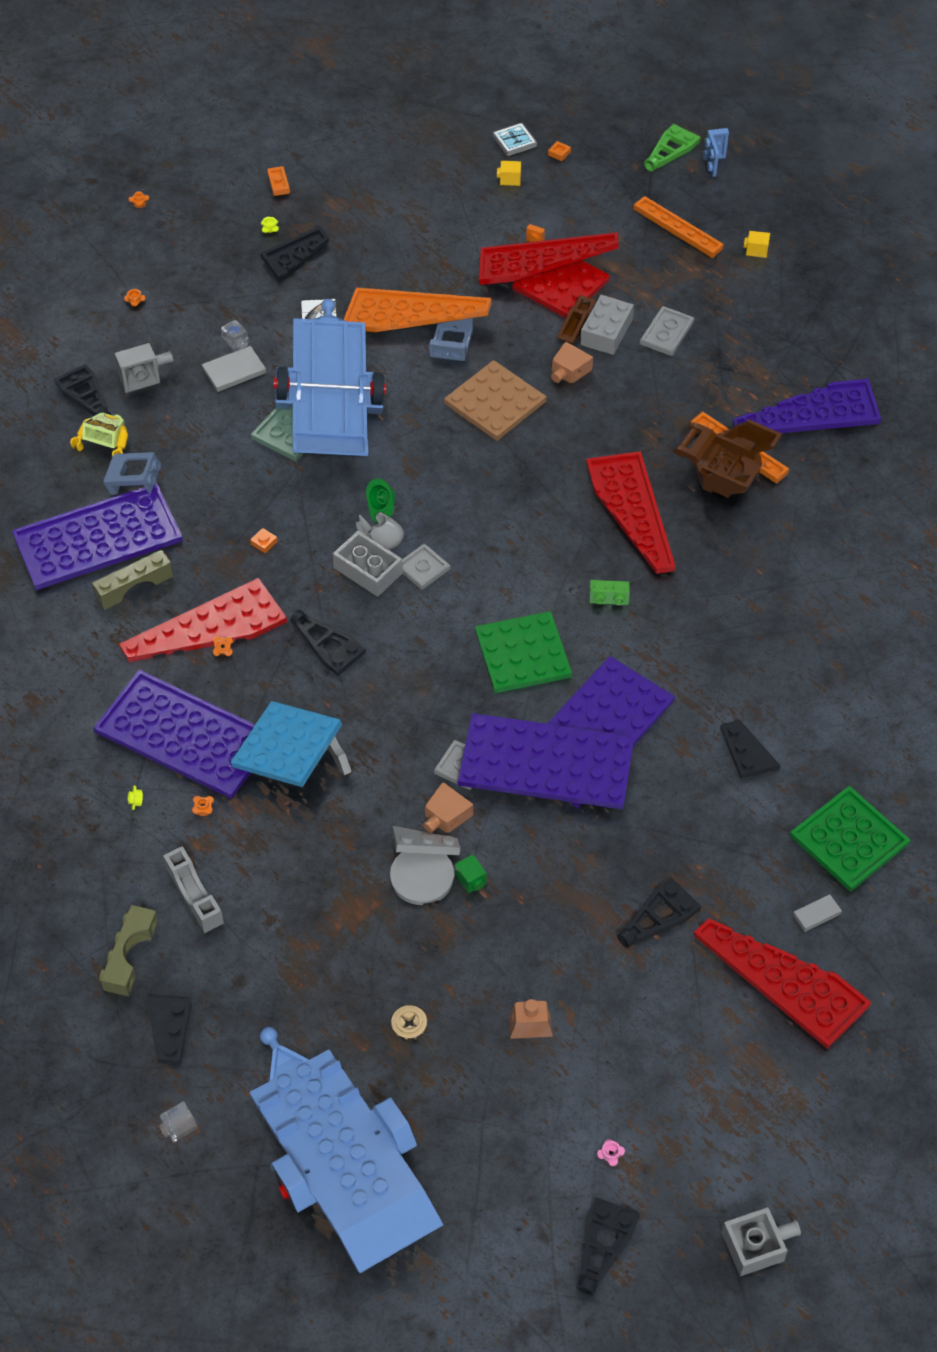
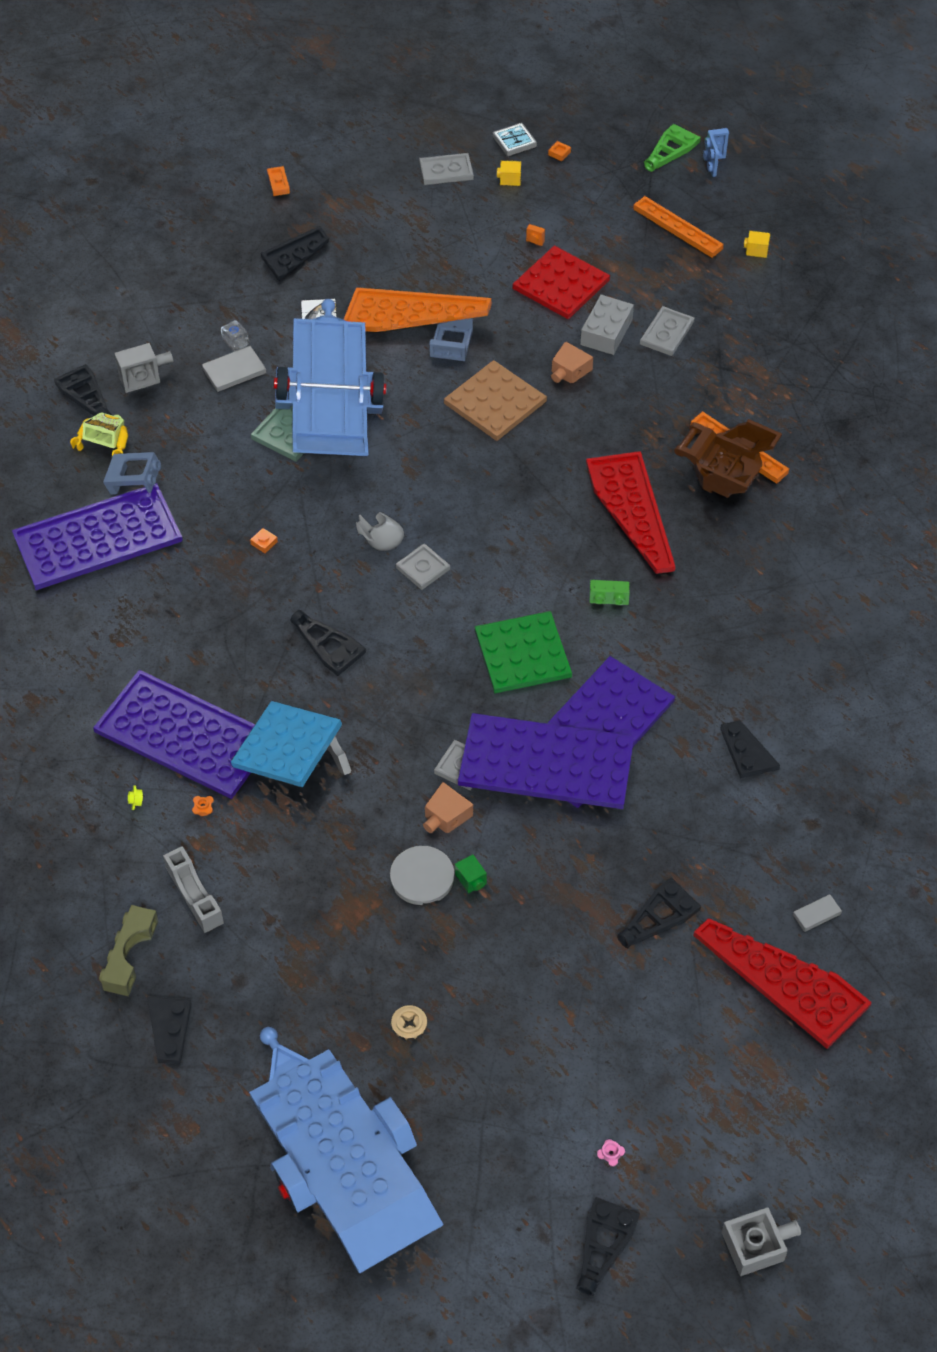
olive arch [92,550,173,610] -> none
wing [119,578,287,662] -> none
orange plate [124,289,145,306] -> none
orange plate [129,191,149,208] -> none
clear brick [159,1101,197,1142] -> none
orange plate [213,636,233,656] -> none
neon yellow plate [261,217,279,233] -> none
light grey brick [333,530,403,597] -> none
green piece [366,478,396,523] -> none
light grey wing [392,826,460,855] -> none
red wing [479,232,619,285] -> none
nougat torso [509,999,553,1039] -> none
reddish brown slope [557,295,596,344] -> none
dark purple wing [732,379,881,433] -> none
green plate [790,786,911,892] -> none
none -> light grey tile [419,153,474,185]

